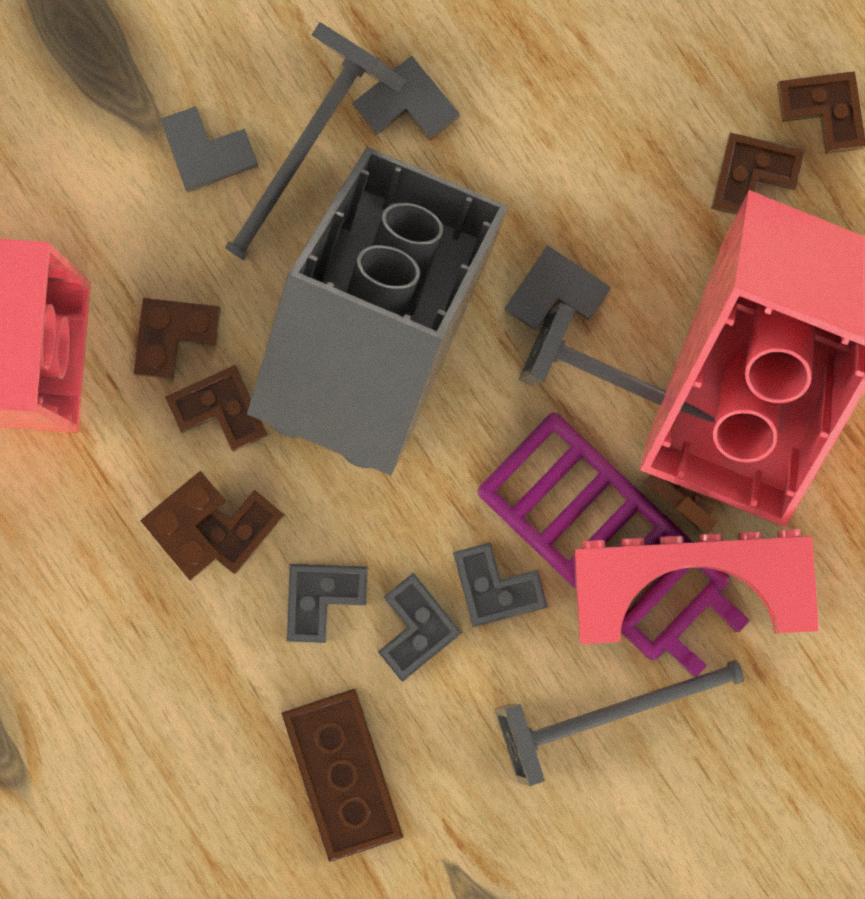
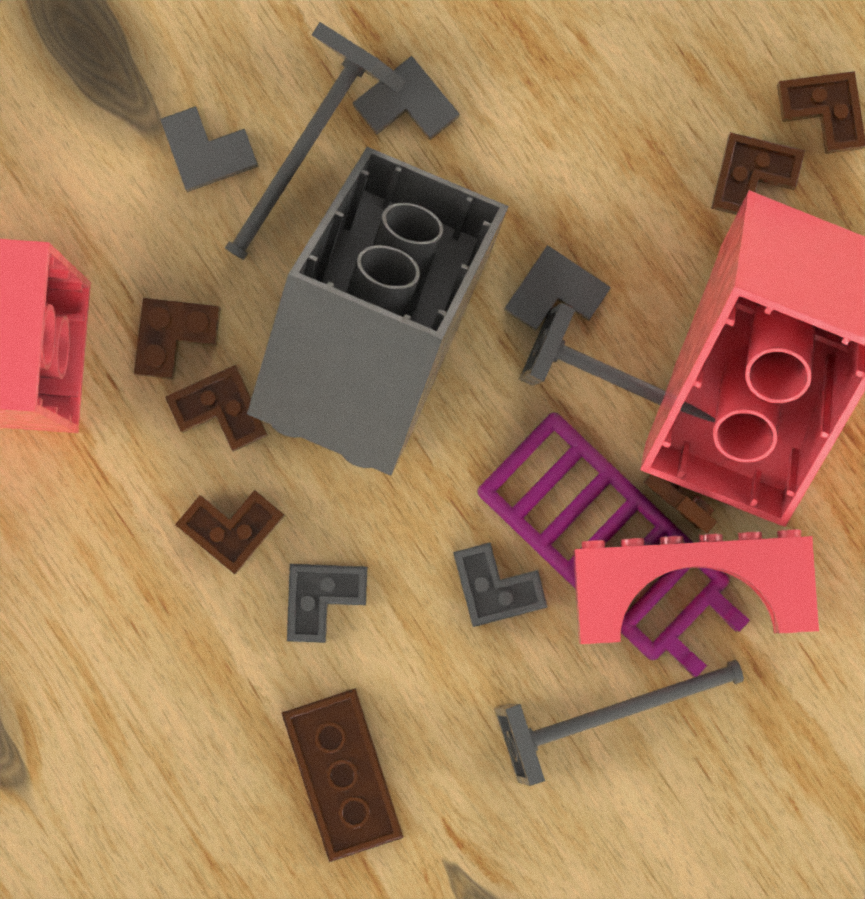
reddish brown plate [140,471,226,581] -> none
dark grey tile [378,573,462,682] -> none

